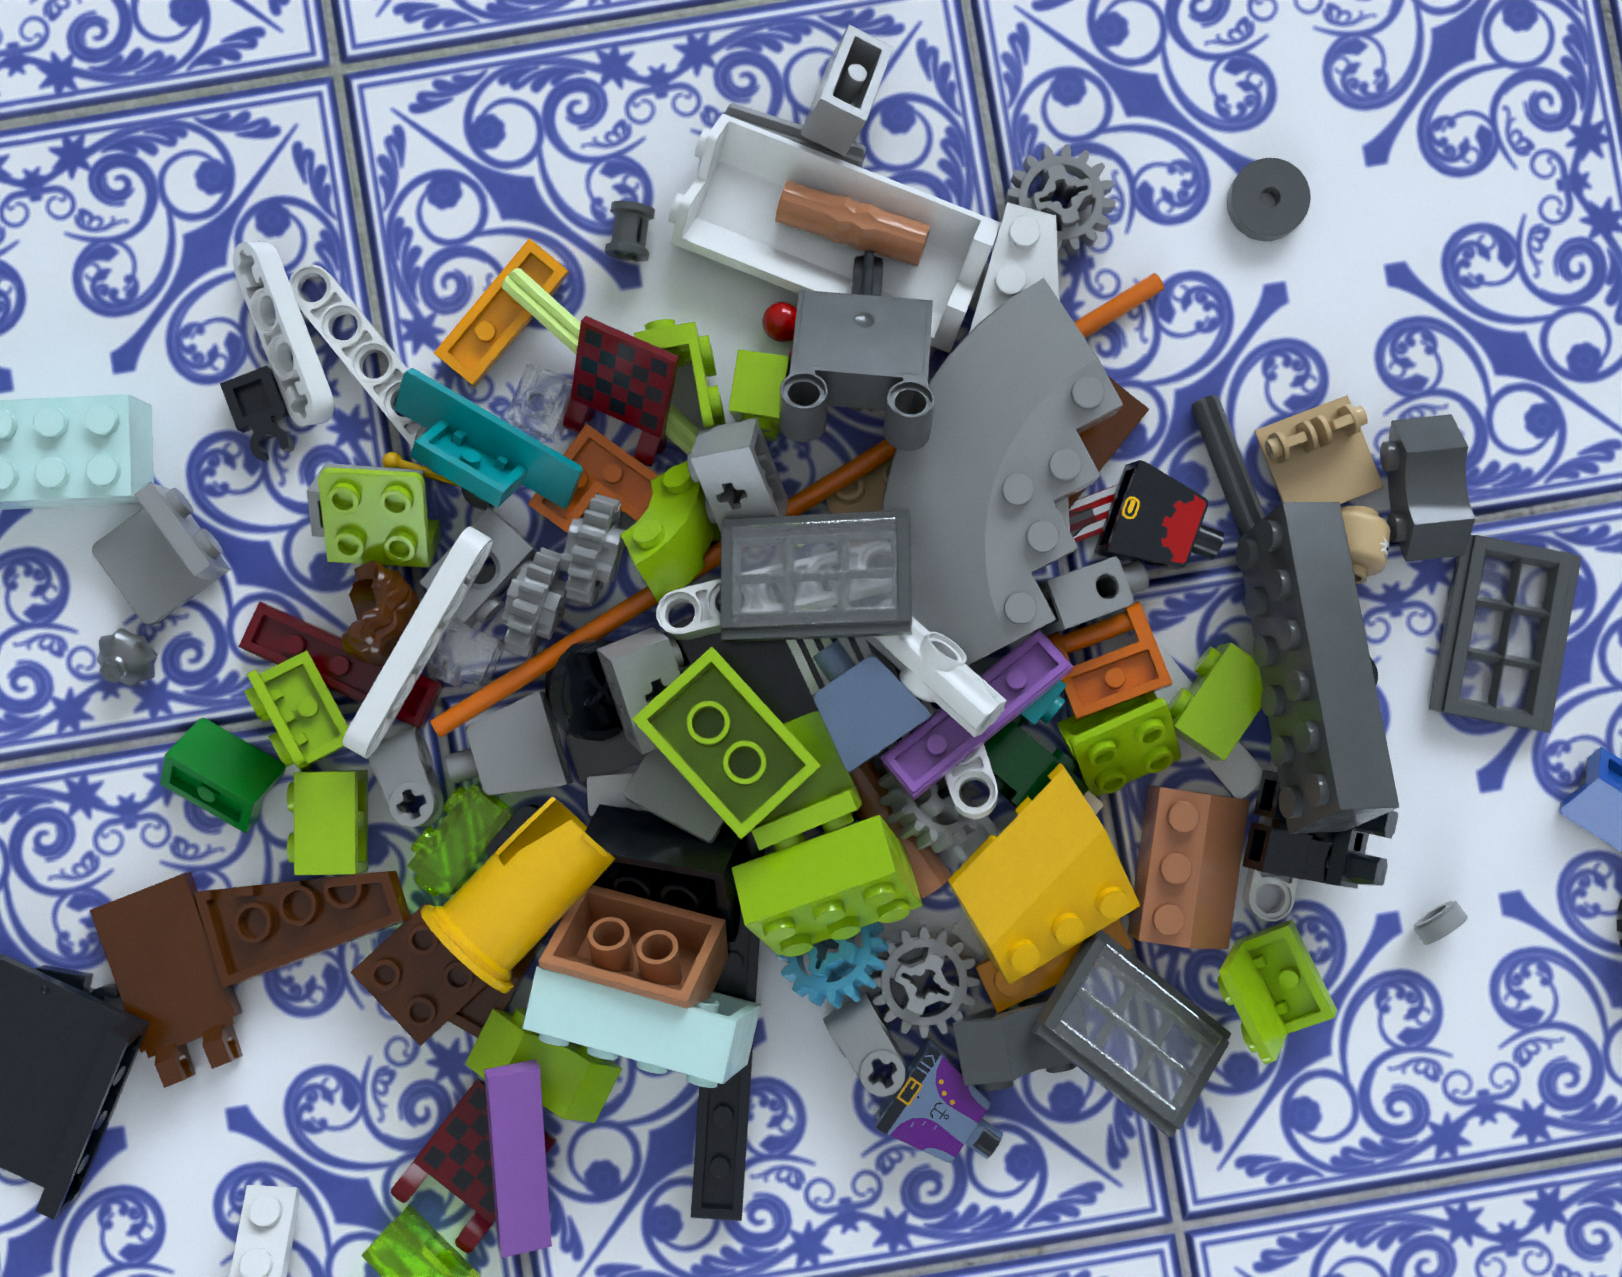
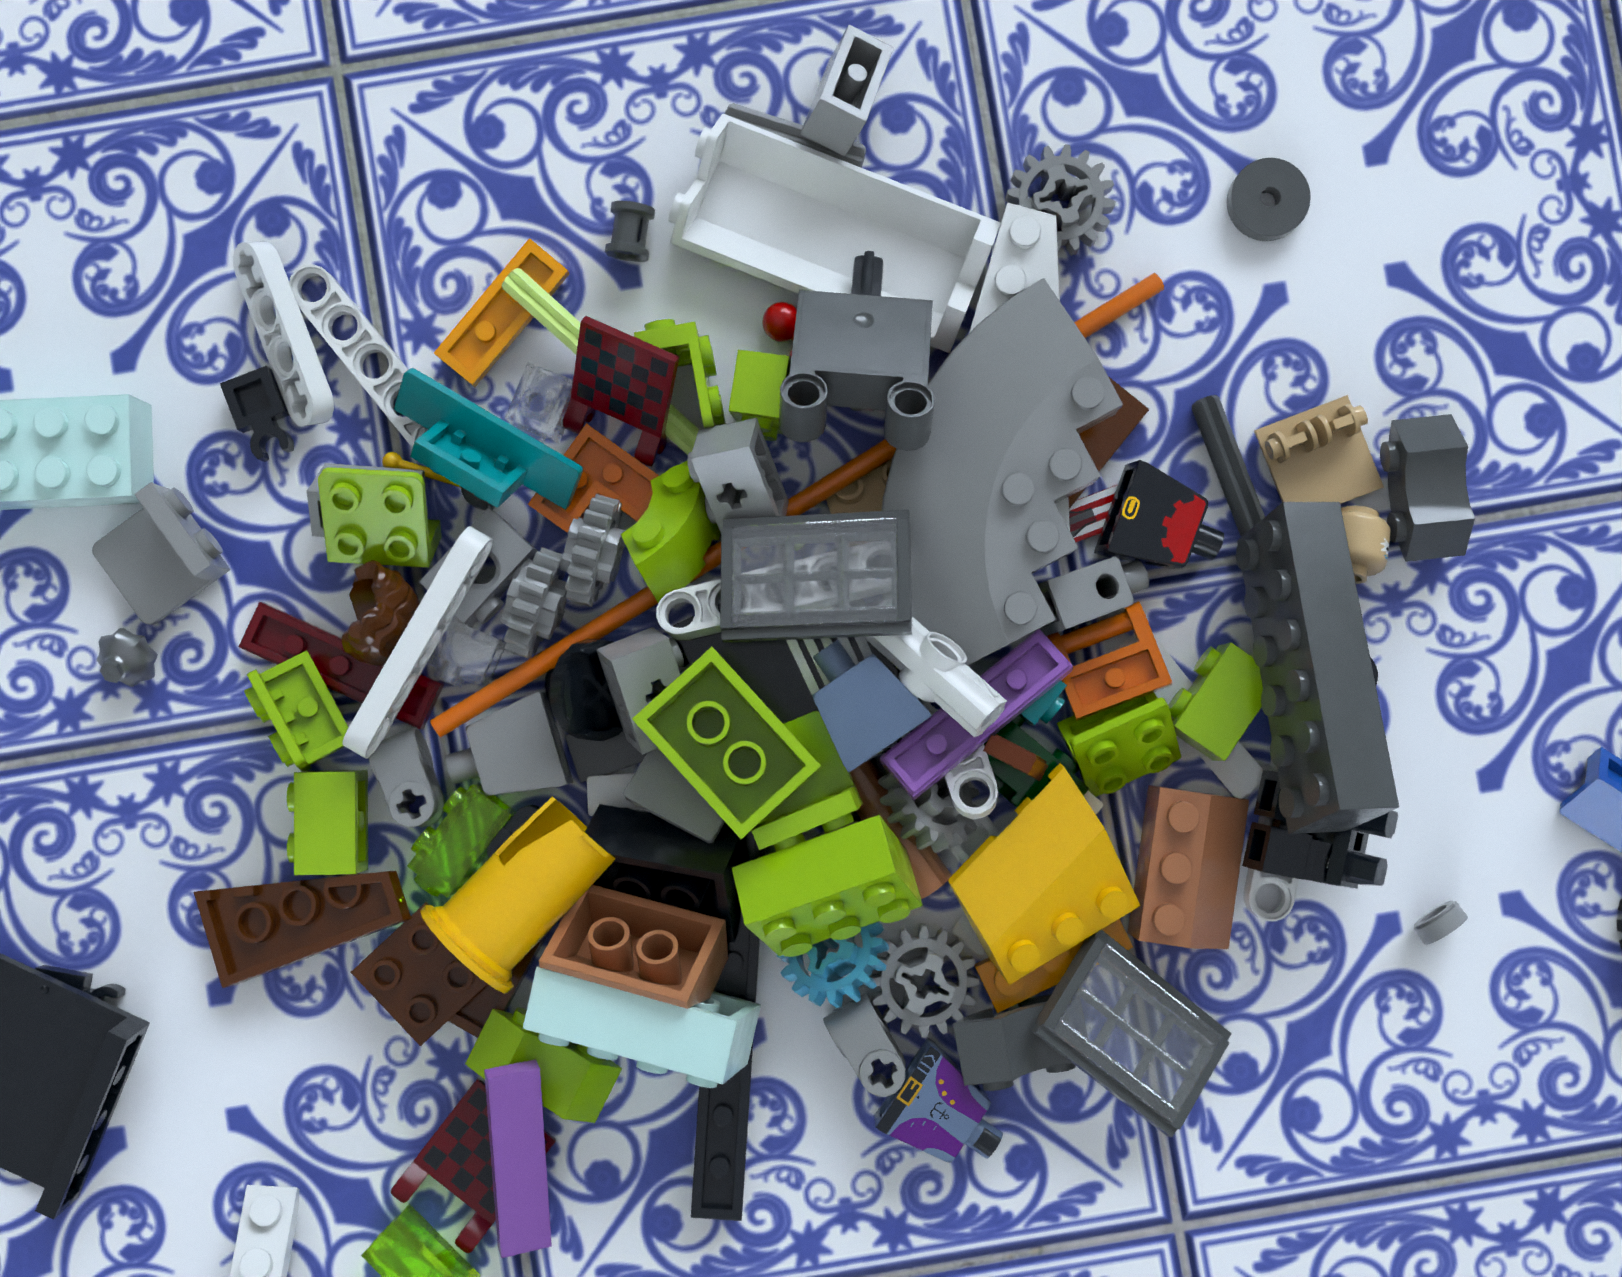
reddish brown tile [90,872,243,1088] -> none
green panel [160,718,286,834] -> none
nougat axle [775,180,931,267] -> none
lime bracket [1217,919,1338,1064] -> none
dark grey piece [1428,535,1582,733] -> none
none -> copper tile [983,734,1049,781]

